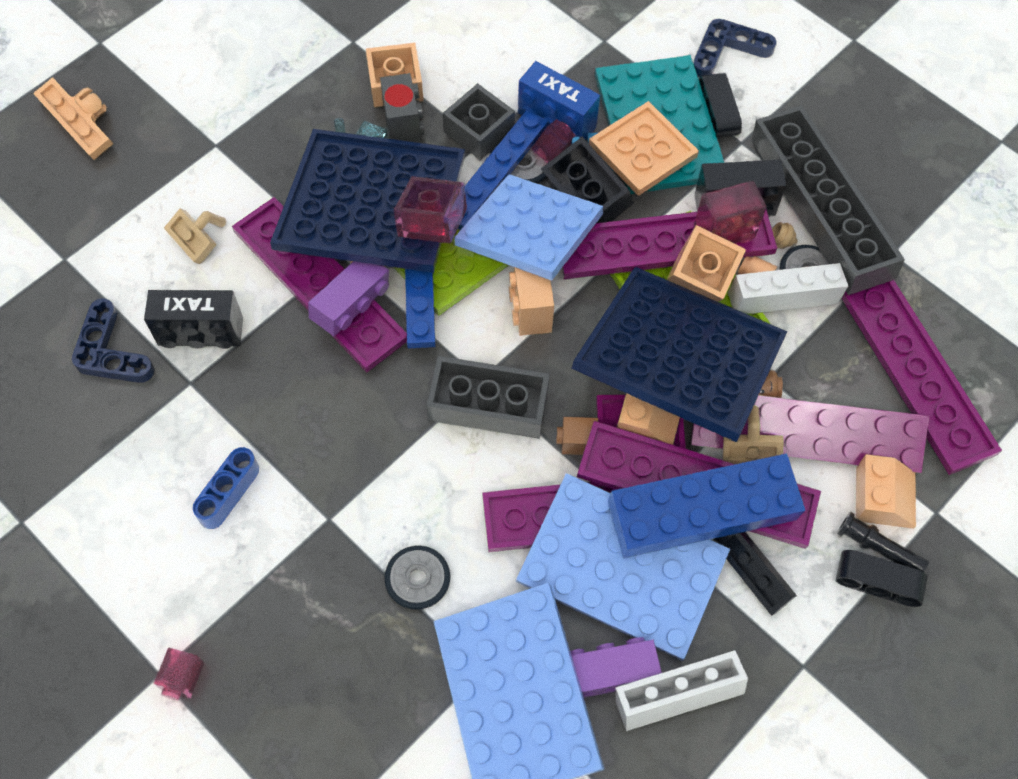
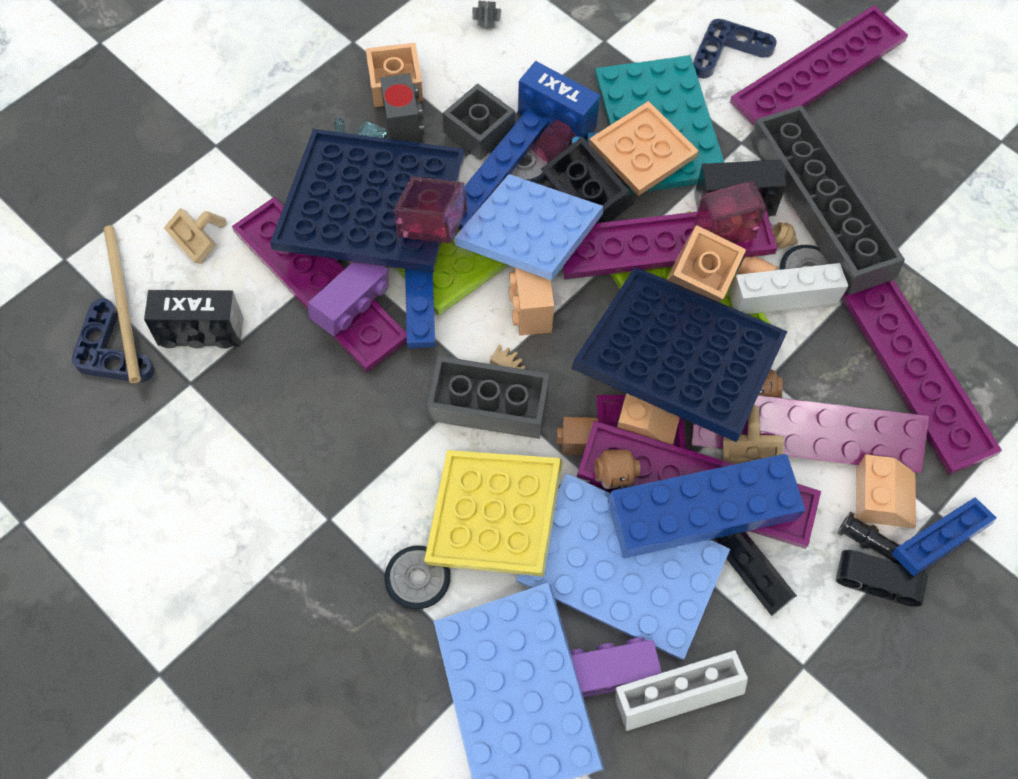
light nougat plate [33,77,113,160] -> none
clear pink brick [153,647,204,701] -> none
blue beam [192,447,259,529] -> none
black beam [698,73,742,138] -> none
none -> tan piece [104,225,141,383]
none -> light yellow plate [424,450,562,577]
none -> dark grey gear [472,1,501,27]
none -> tan piece [490,345,525,369]
none -> medium nougat head [594,449,640,489]
none -> magenta plate [730,5,908,126]
none -> blue plate [892,497,997,577]

